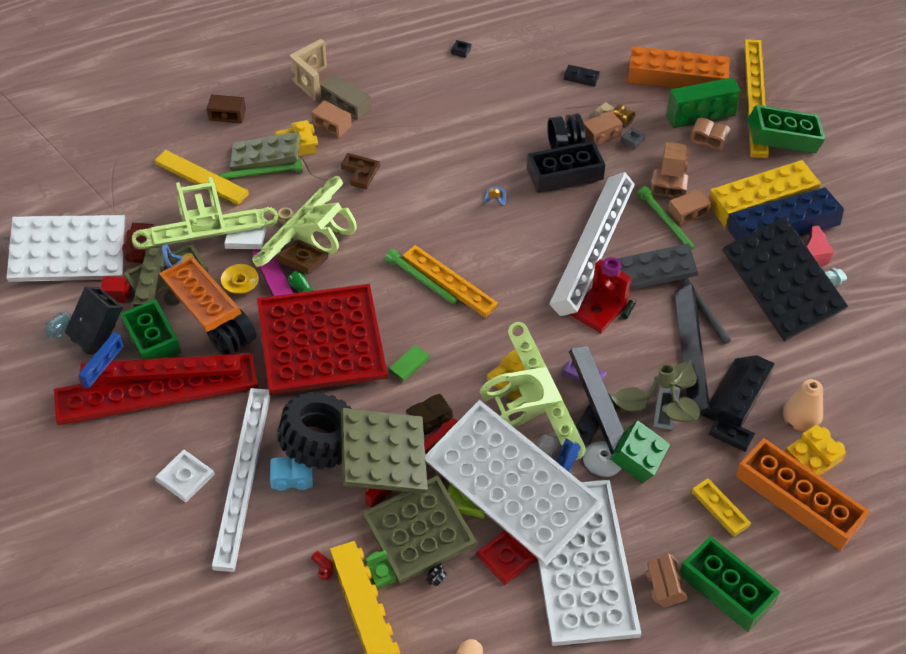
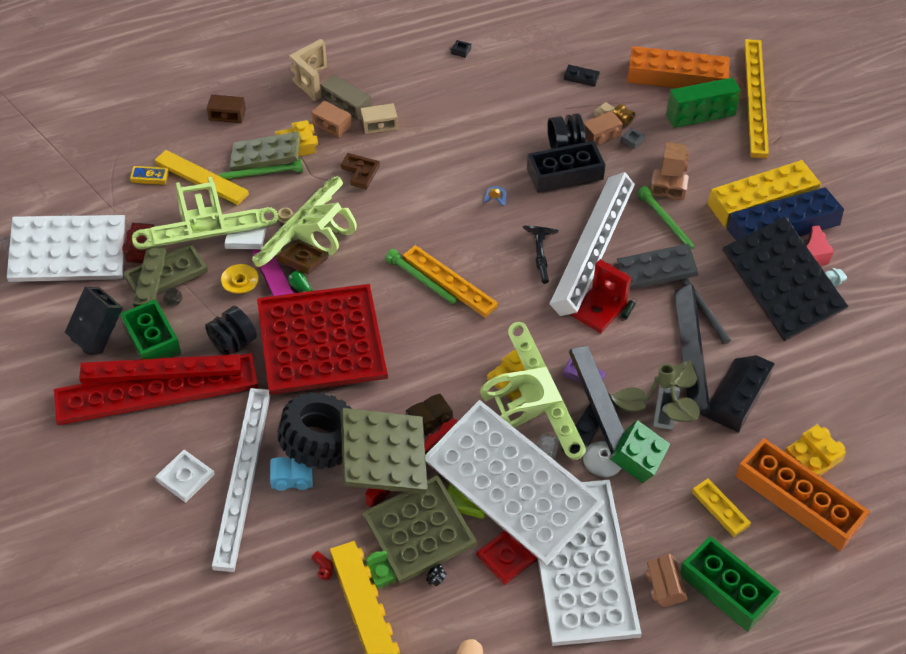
clear light blue brick [45,311,71,339] -> none
blue tile [78,332,124,389] -> none
red brick [101,276,131,303] -> none
orange plate [159,256,241,332] -> none
medium blue piece [162,244,194,268] -> none
bright green tile [389,345,430,382] -> none
blue plate [556,438,580,473] -> none
magenta tile [602,257,622,276] -> none
nougat brick [667,189,711,227] -> none
nougat brick [690,118,731,150] -> none
black plate [709,416,755,452] -> none
green brick [748,104,825,154] -> none
light nougat cone [782,379,823,432] -> none
none -> tile [130,166,169,185]
none -> tan brick [361,103,398,134]
none -> black dish [523,225,559,284]

